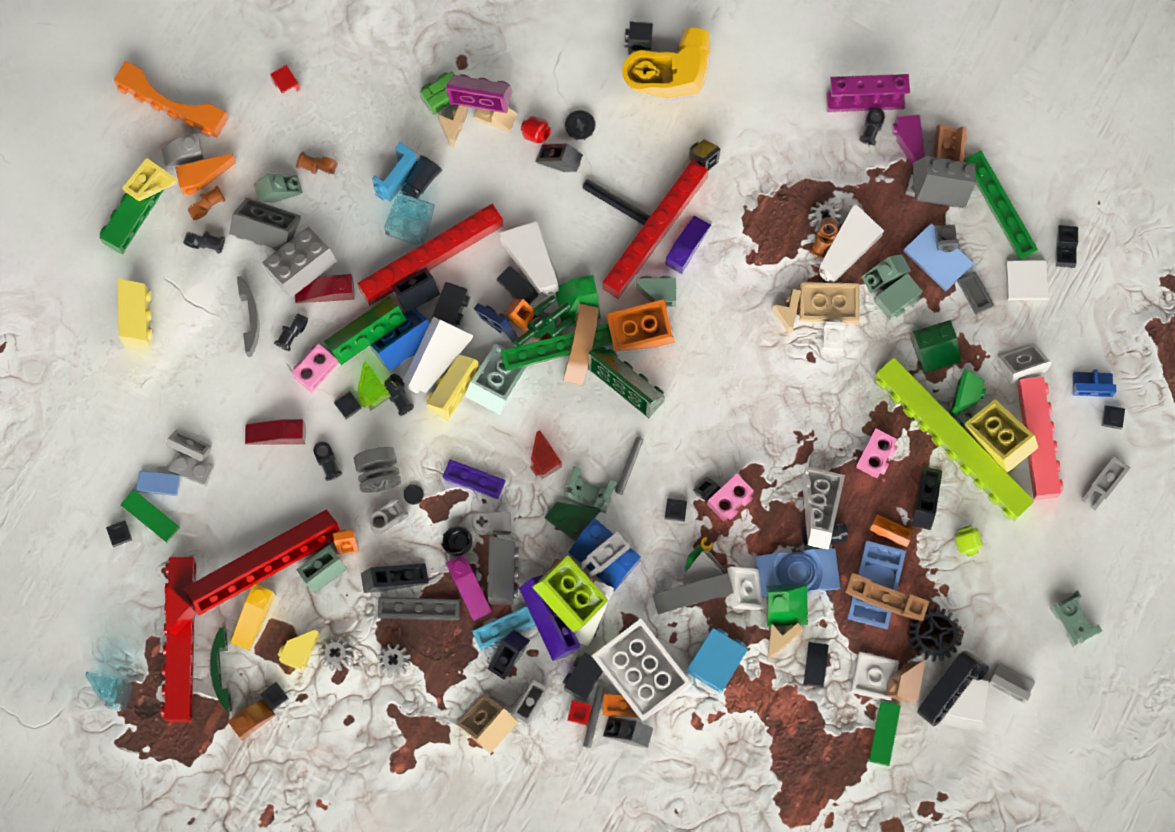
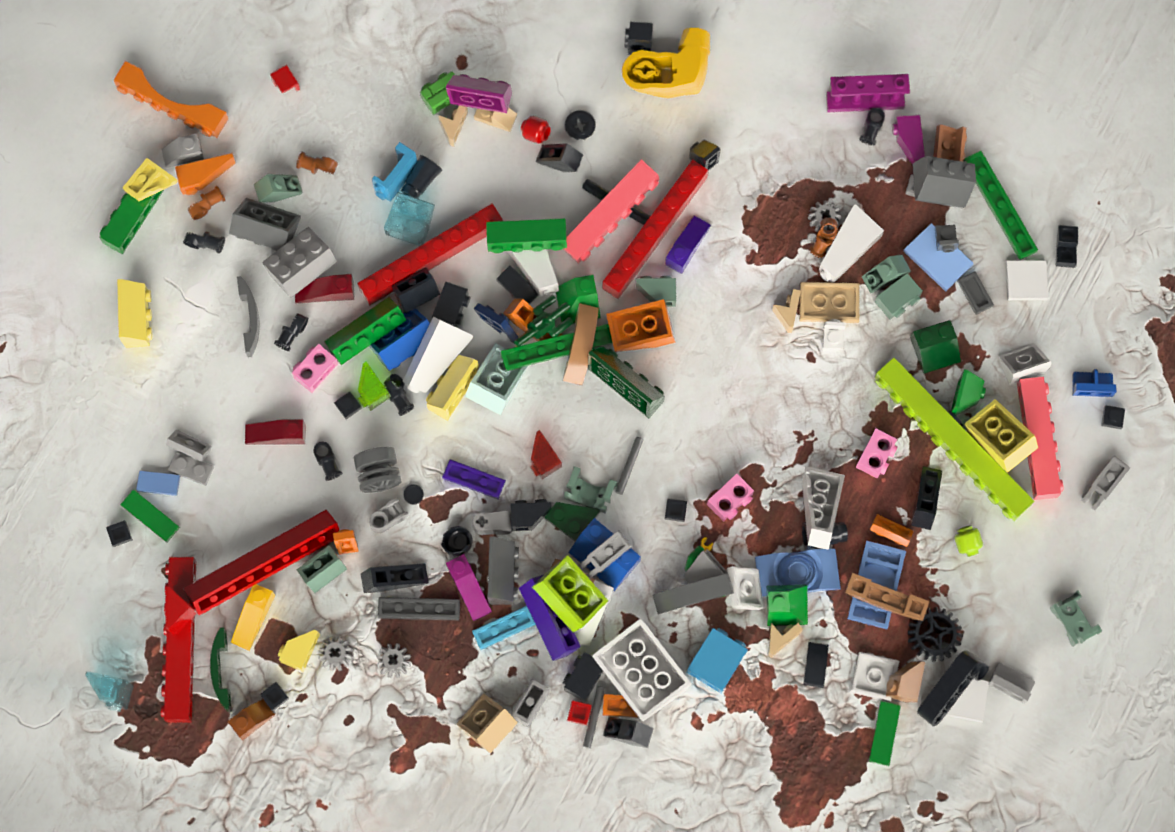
black slope [487,629,530,680] -> none
black plate [693,477,721,502] -> none
none -> green brick [486,218,567,253]
none -> black slope [511,499,551,532]
none -> coral brick [563,159,659,264]

